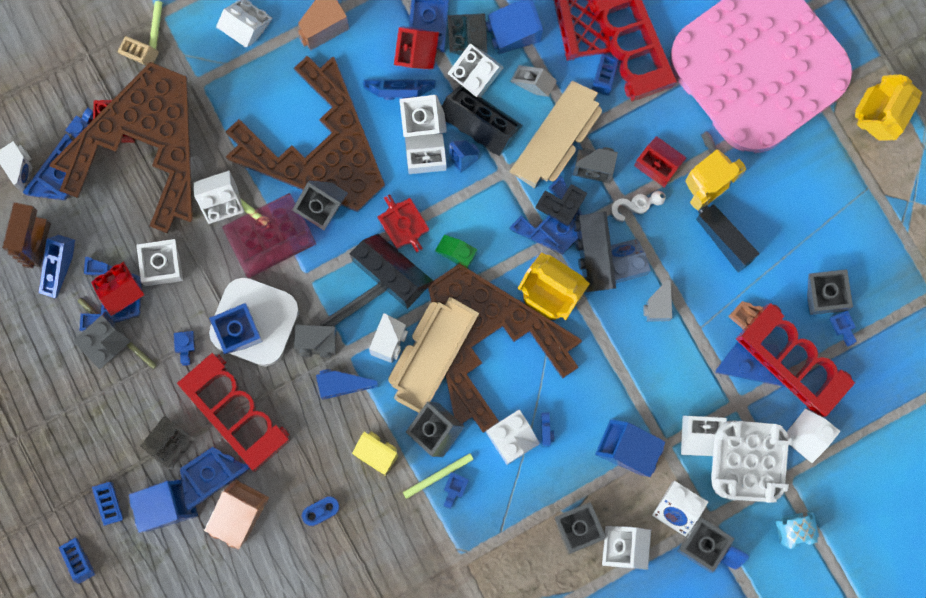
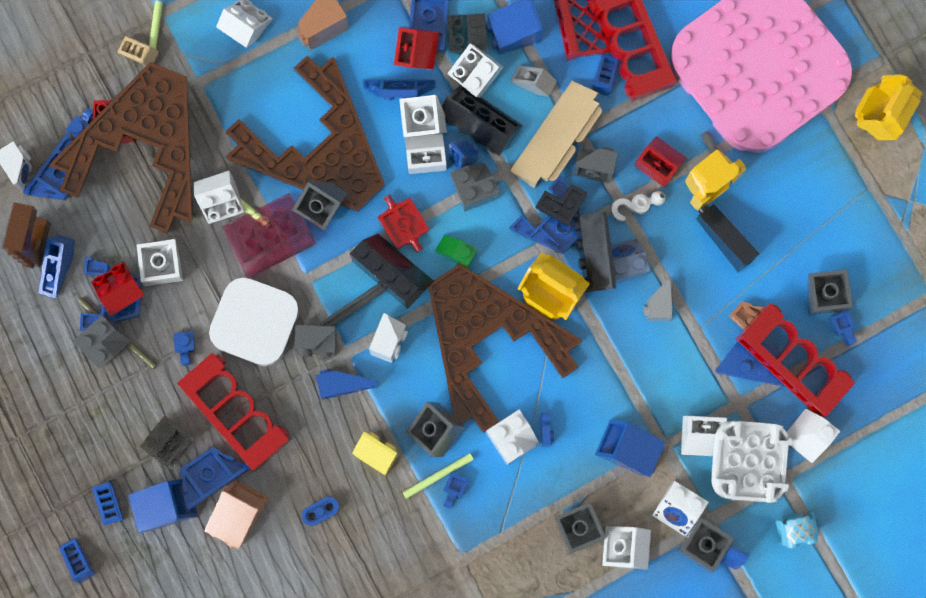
blue slope [209,303,263,354] -> none
tan slope [388,297,479,413] -> none
none -> dark grey slope [450,163,500,212]

